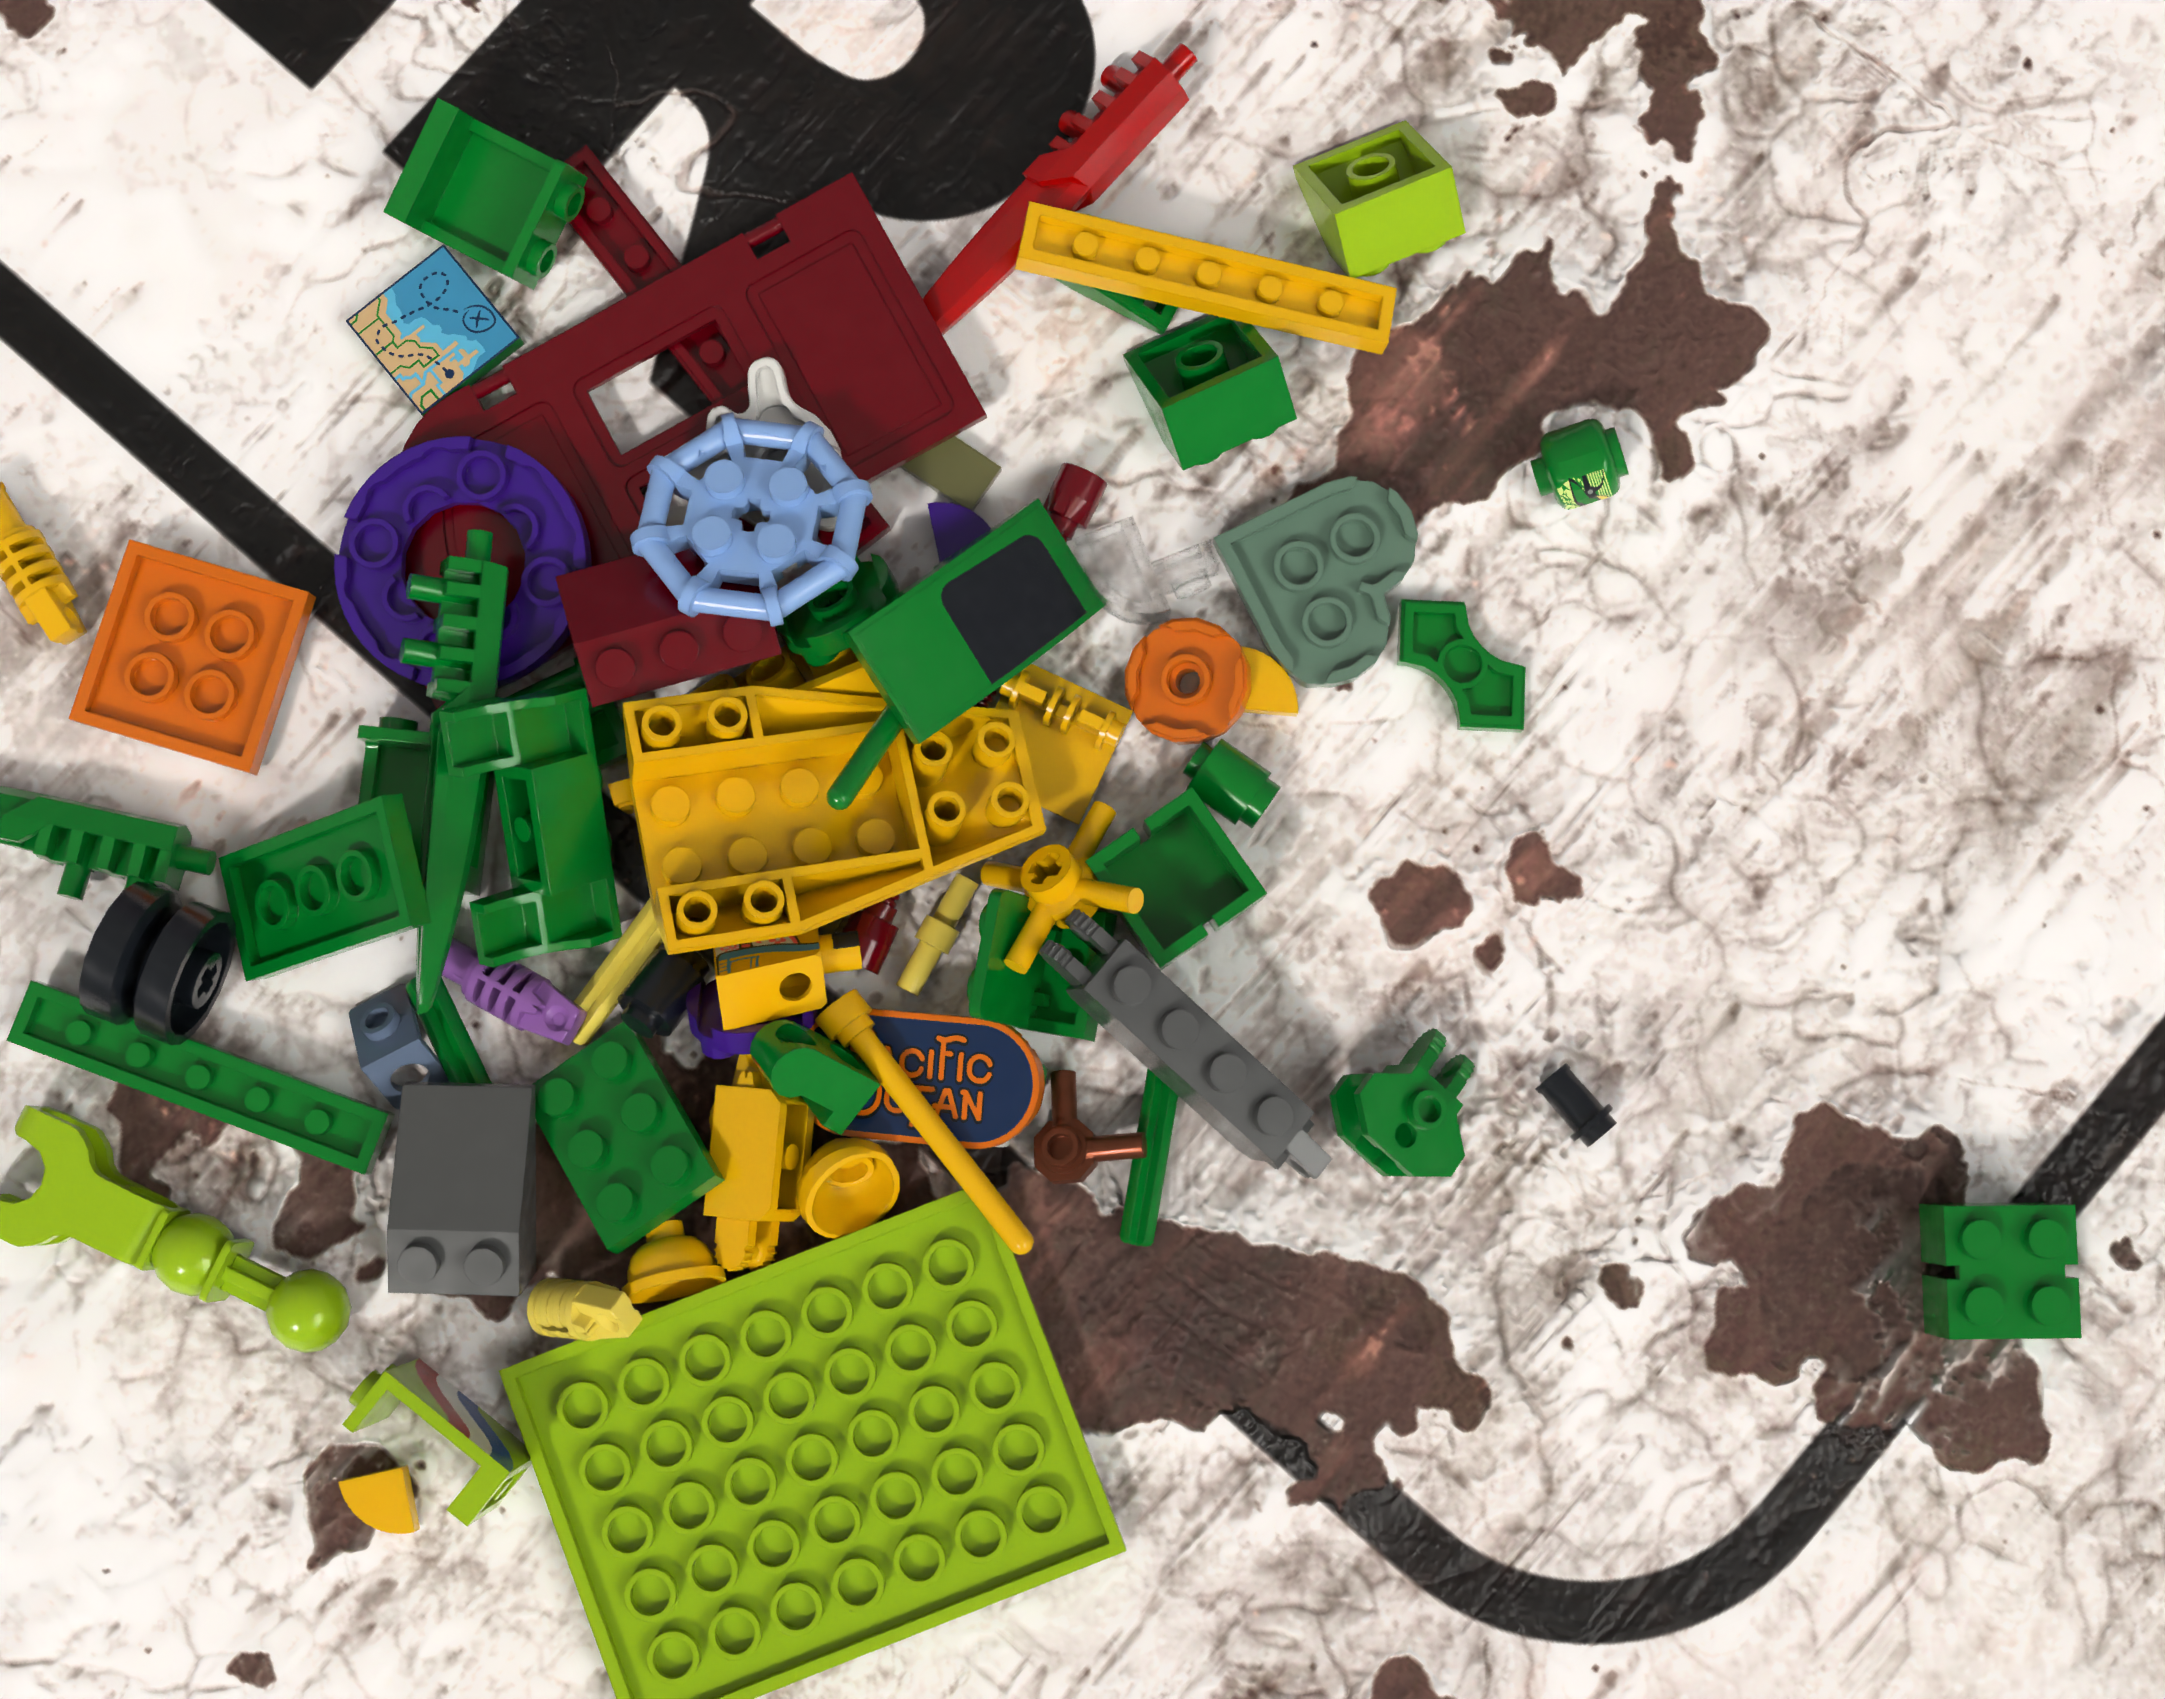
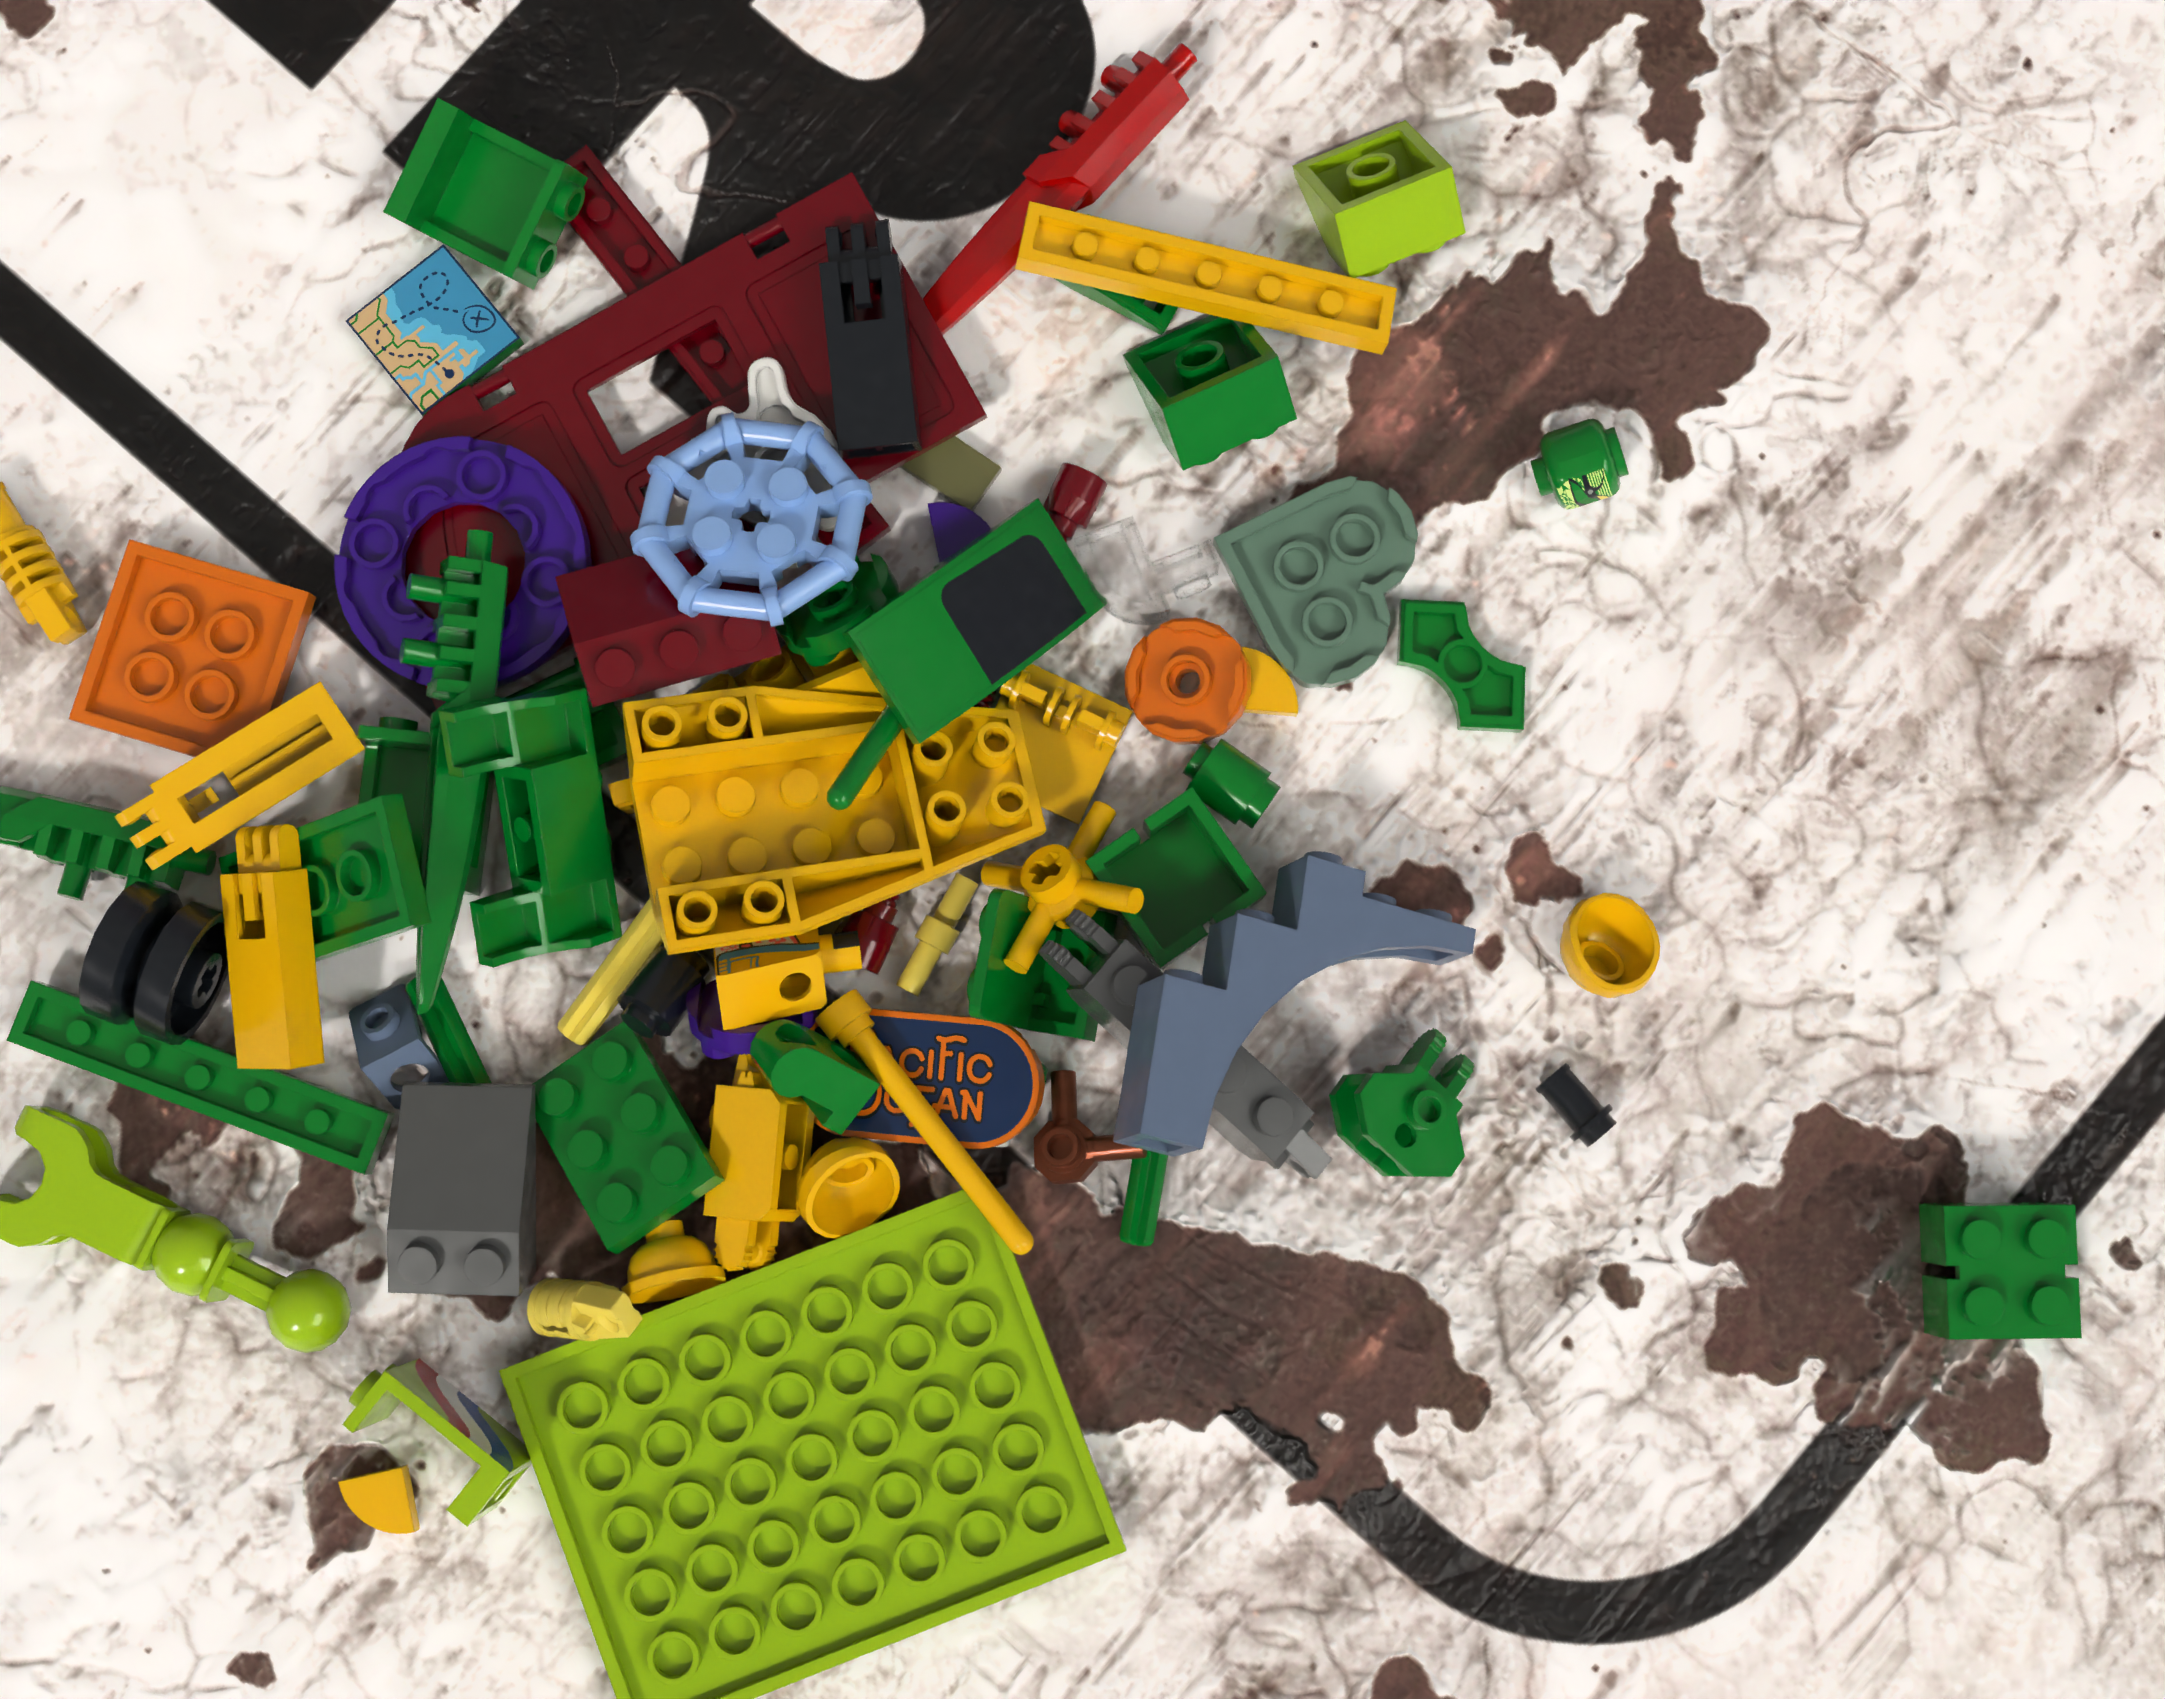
medium lavender hinge [442,937,587,1046] -> none
none -> yellow hinge [114,681,365,871]
none -> yellow hinge [220,824,325,1070]
none -> black hinge [819,219,922,460]
none -> sand blue arch [1113,851,1476,1157]
none -> yellow piece [1560,893,1660,998]

